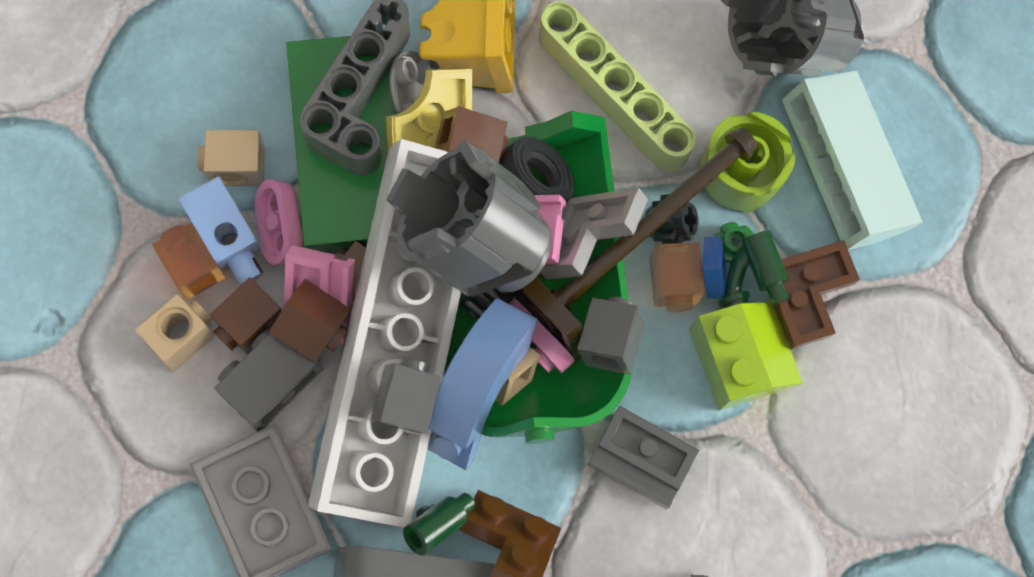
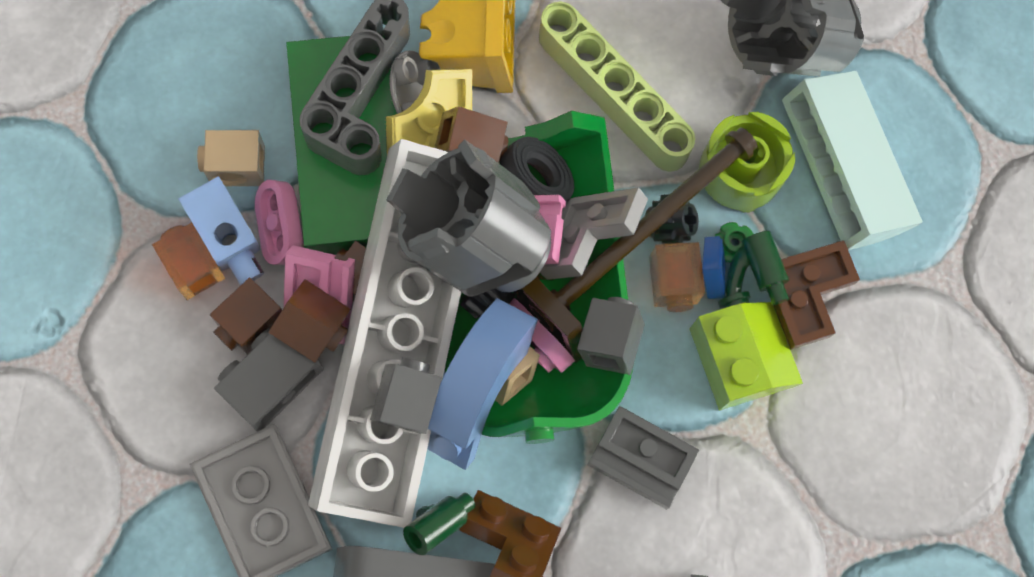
tan brick [135,294,215,372] -> none

